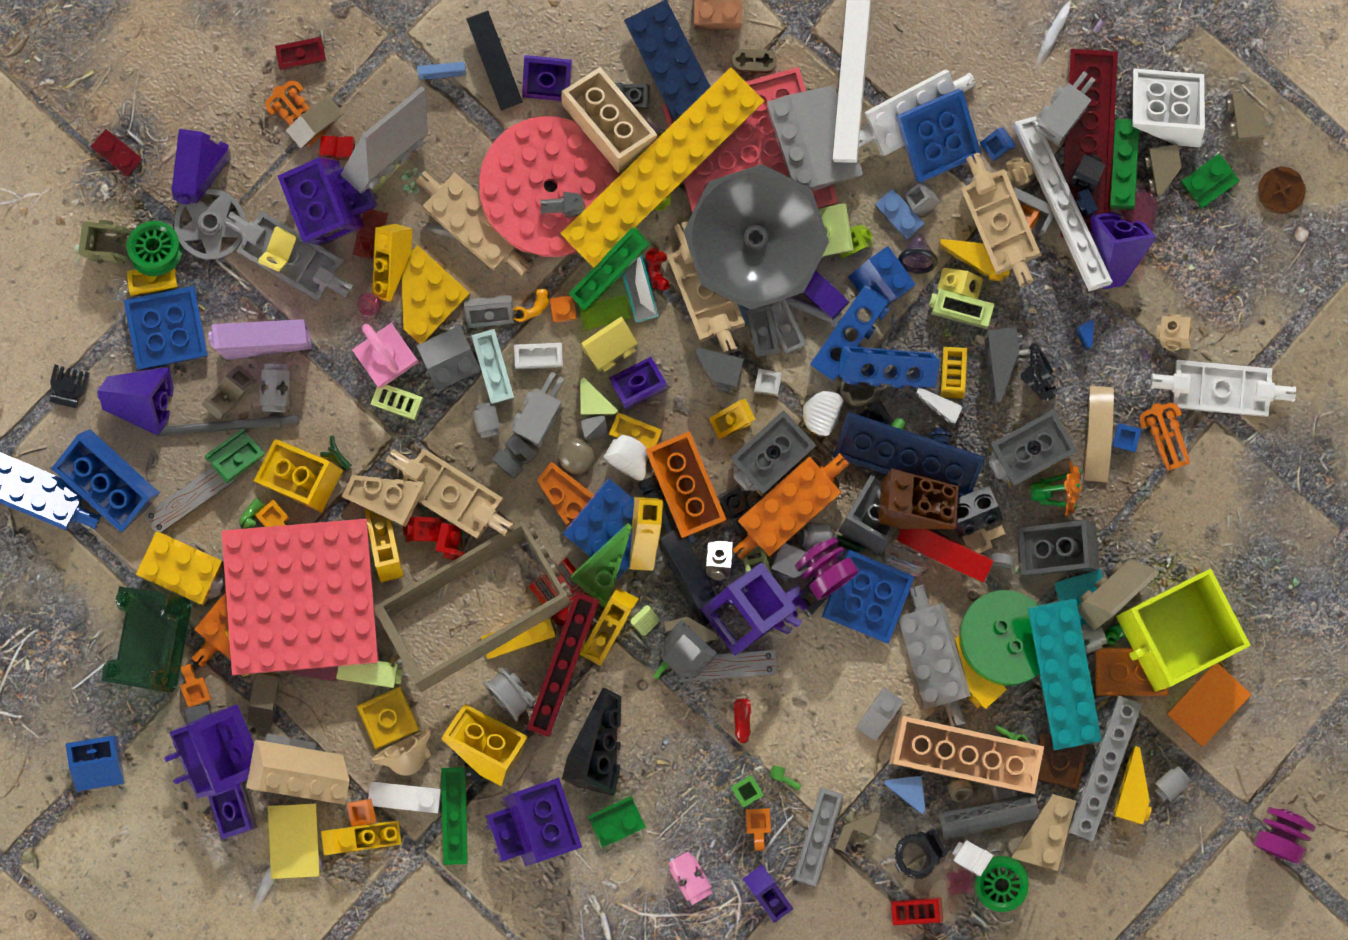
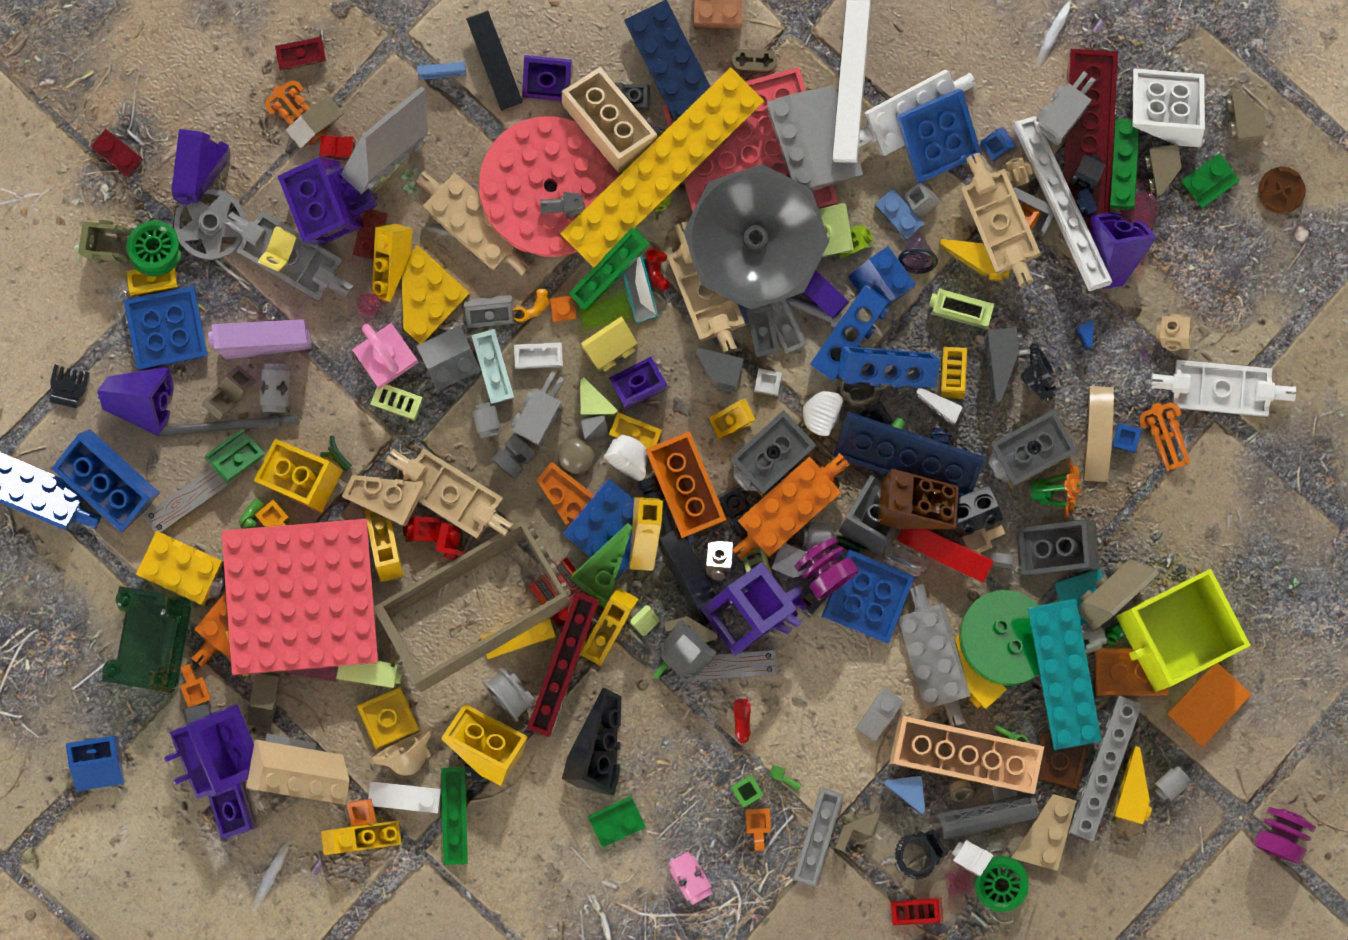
light yellow tile [268,803,320,879] -> none
dark purple piece [485,778,582,866] -> none
dark purple slope [743,865,793,923] -> none
light yellow bracket [937,268,983,299] -> none

